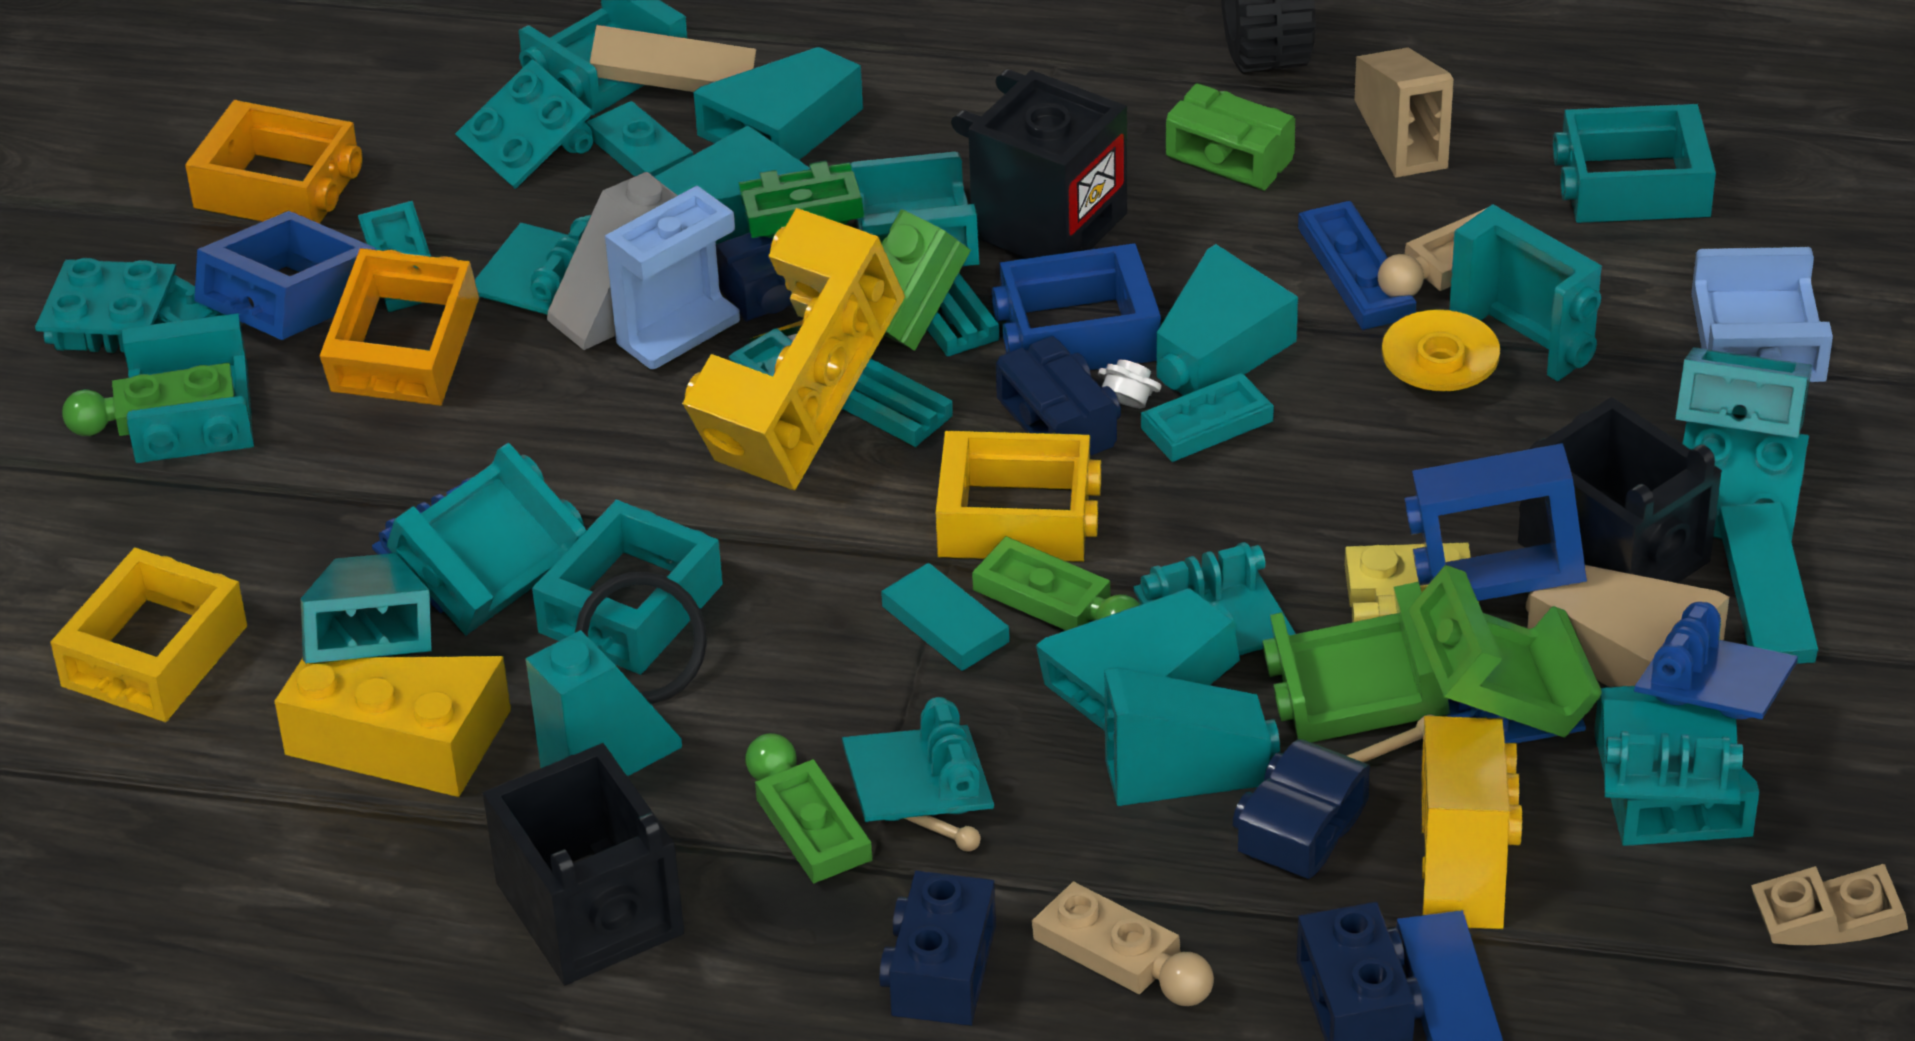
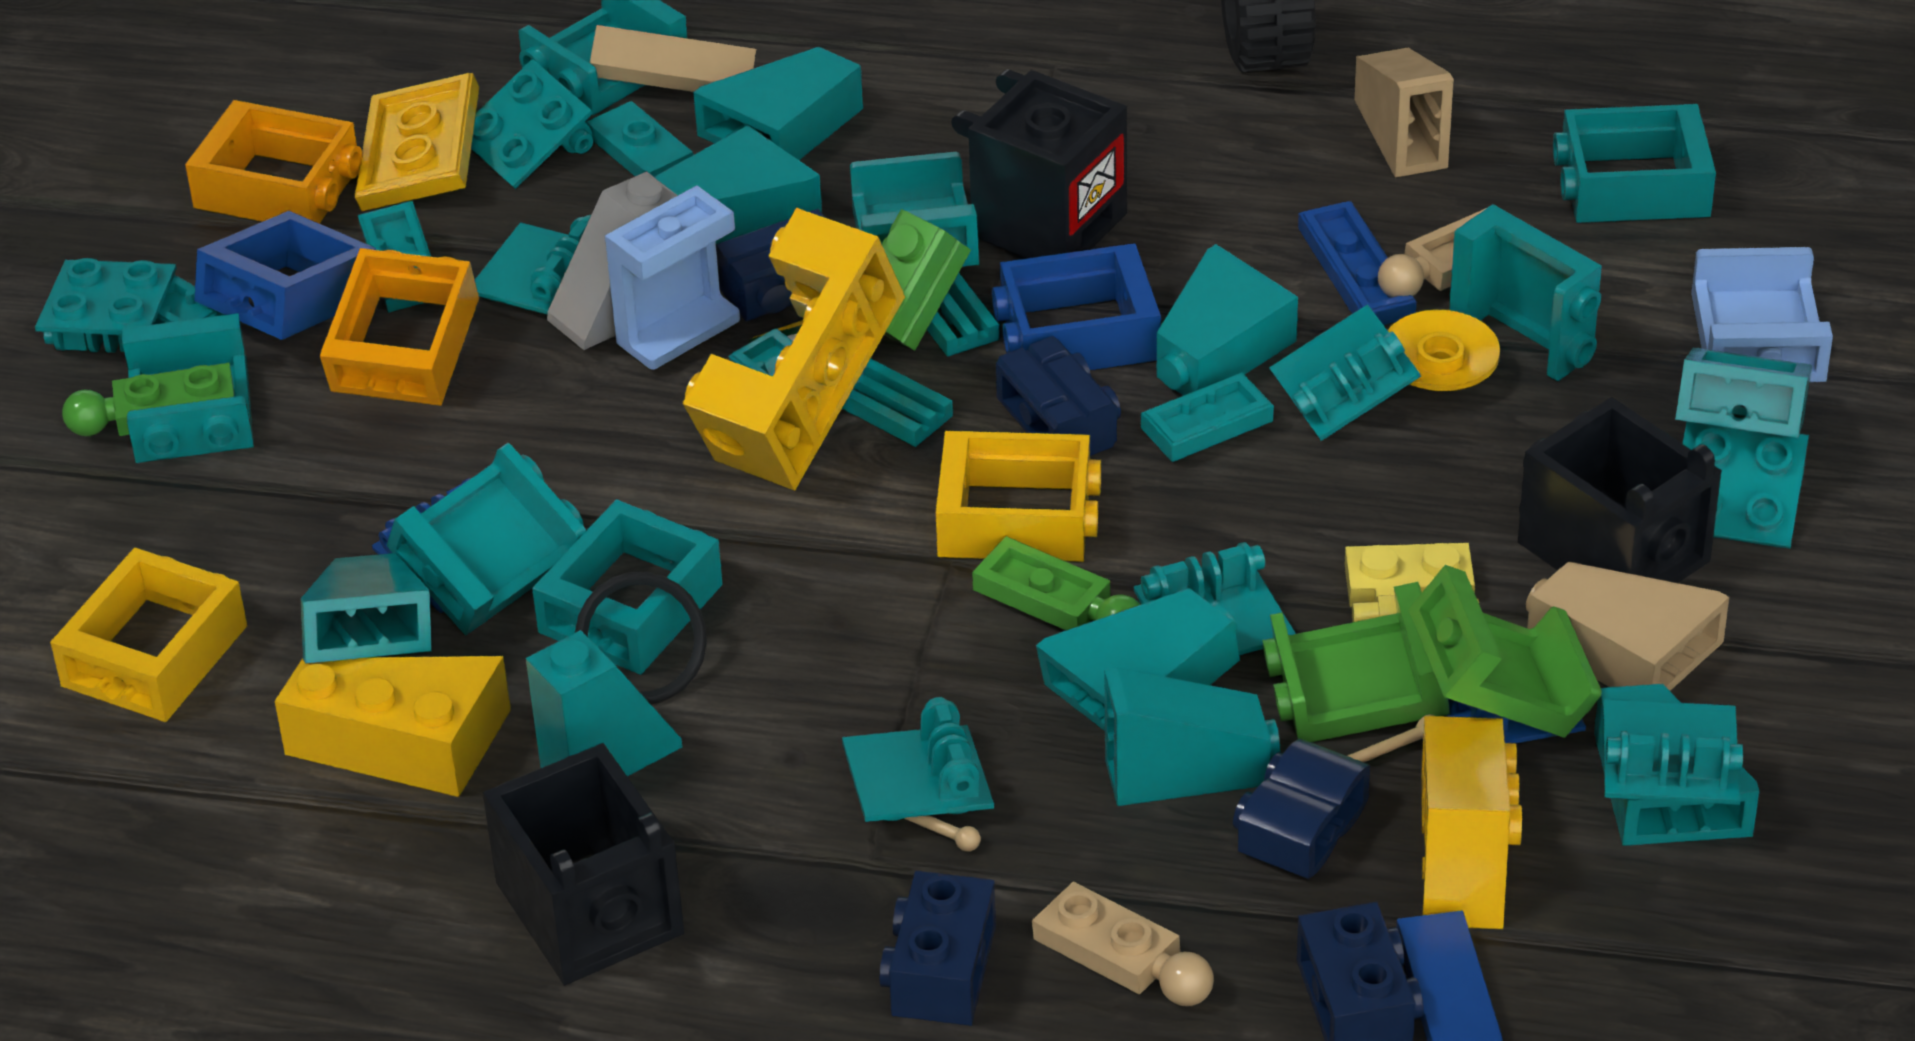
green plate [738,161,864,238] -> none
bright green plate [745,733,872,884] -> none
teal tile [881,563,1010,671] -> none
white plate [1098,360,1161,408] -> none
bright green brick [1166,83,1295,191] -> none
blue window [1404,443,1587,601] -> none
blue hinge [1634,602,1798,720] -> none
teal tile [1718,502,1818,664] -> none
tan slope [1751,864,1908,945] -> none
none -> yellow tile [355,73,479,211]
none -> teal hinge [1269,304,1421,441]

